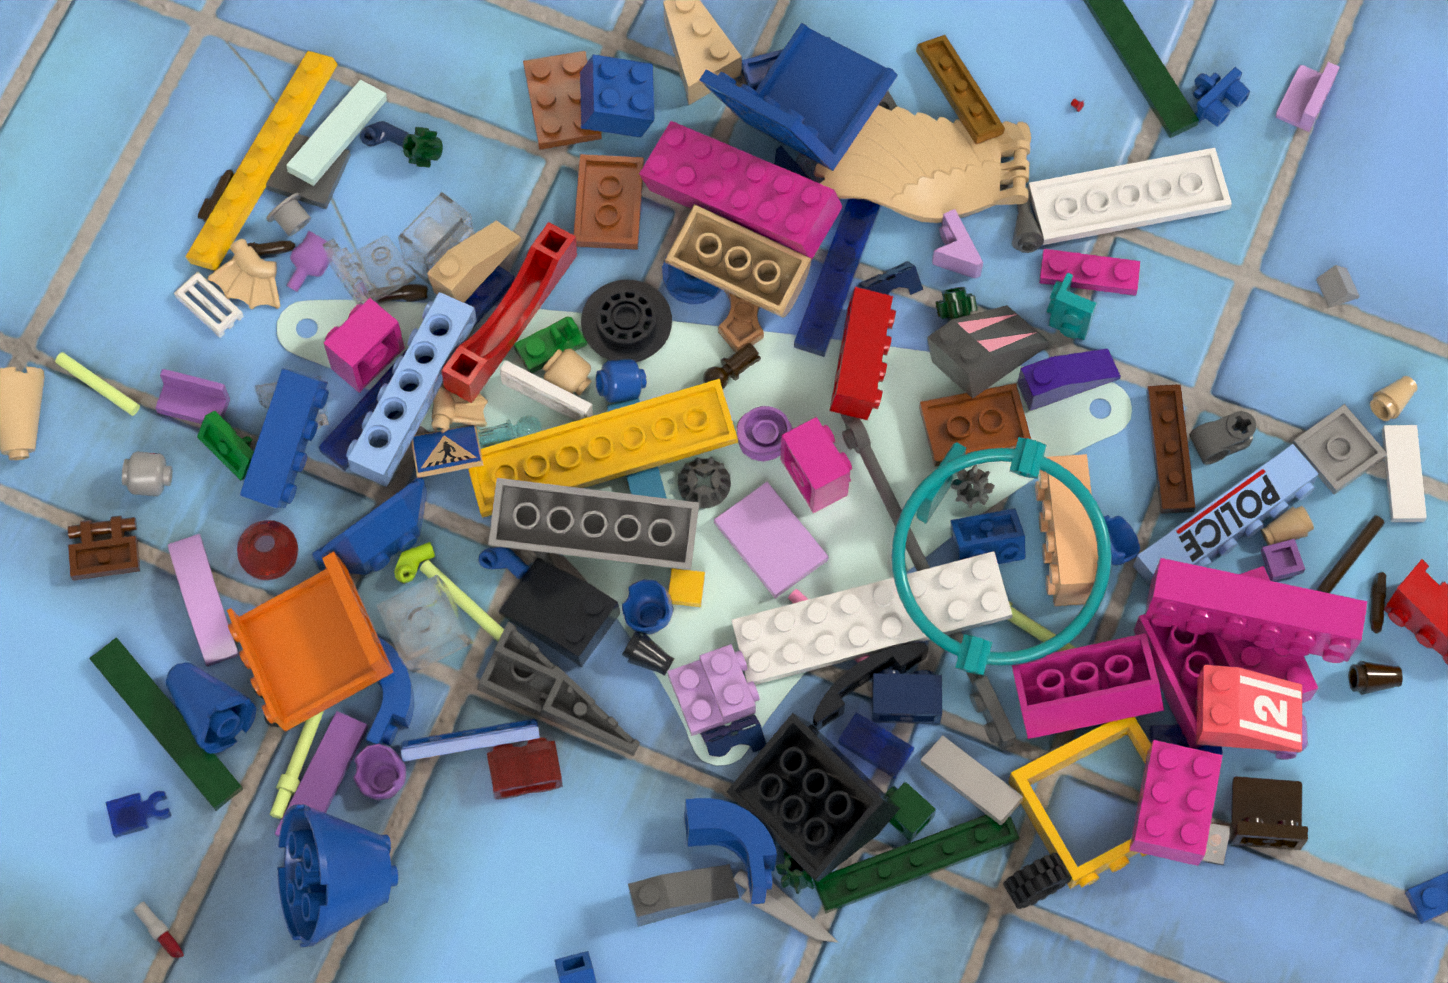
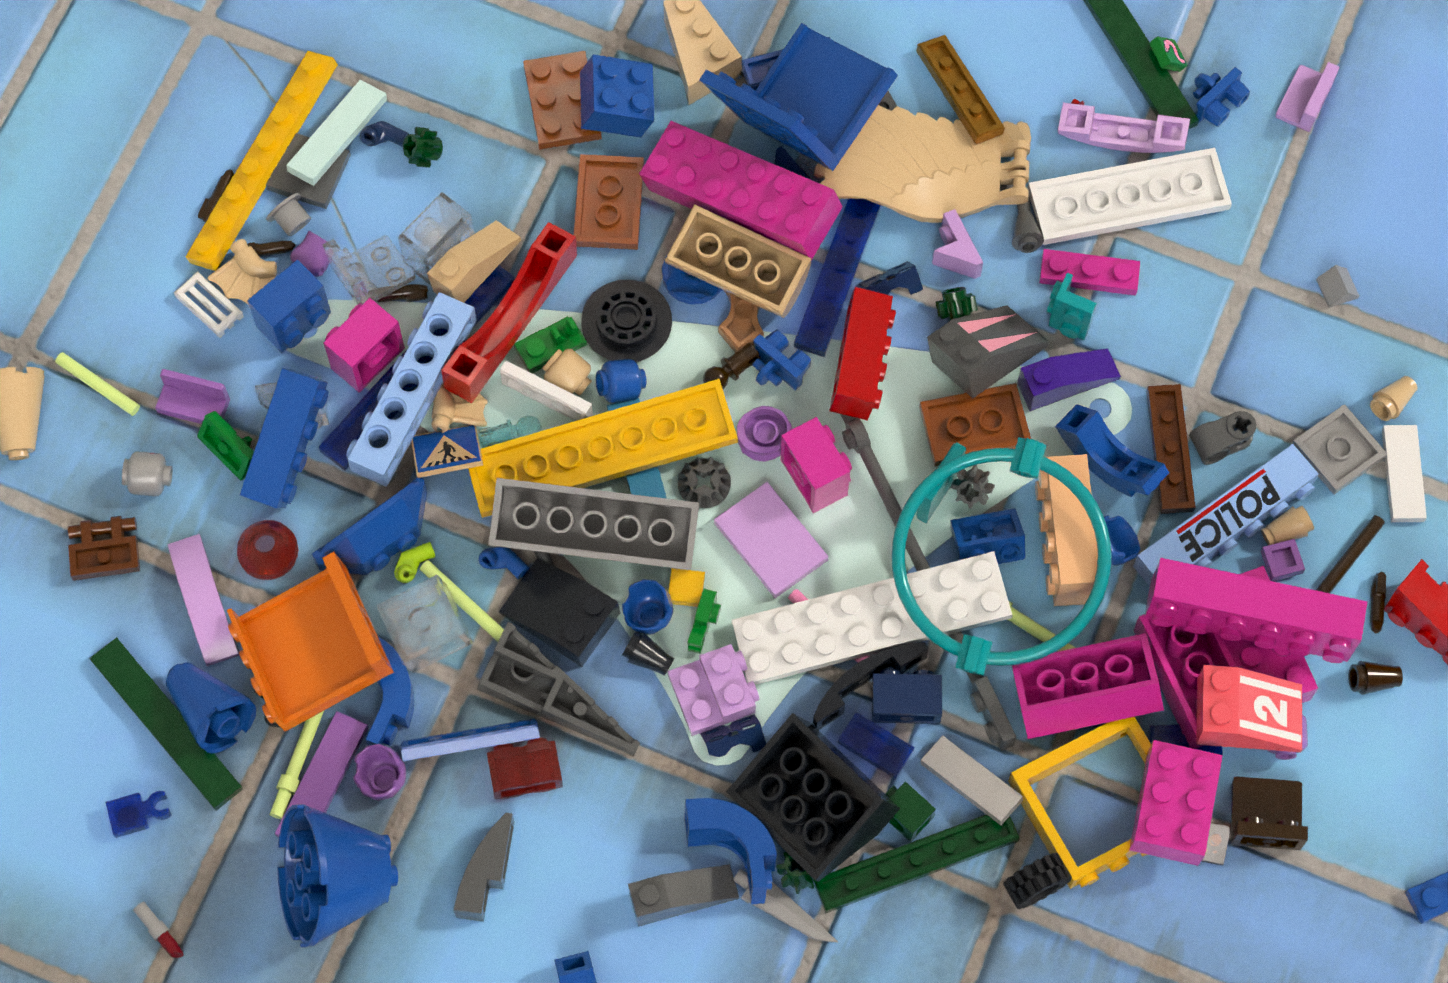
none -> blue brick [247,259,331,353]
none -> dark grey slope [453,813,515,922]
none -> green plate [687,588,721,654]
none -> blue hips [752,329,811,391]
none -> blue arch [1055,404,1169,497]
none -> lavender slope [1058,103,1190,153]
none -> green tile [1149,36,1188,72]

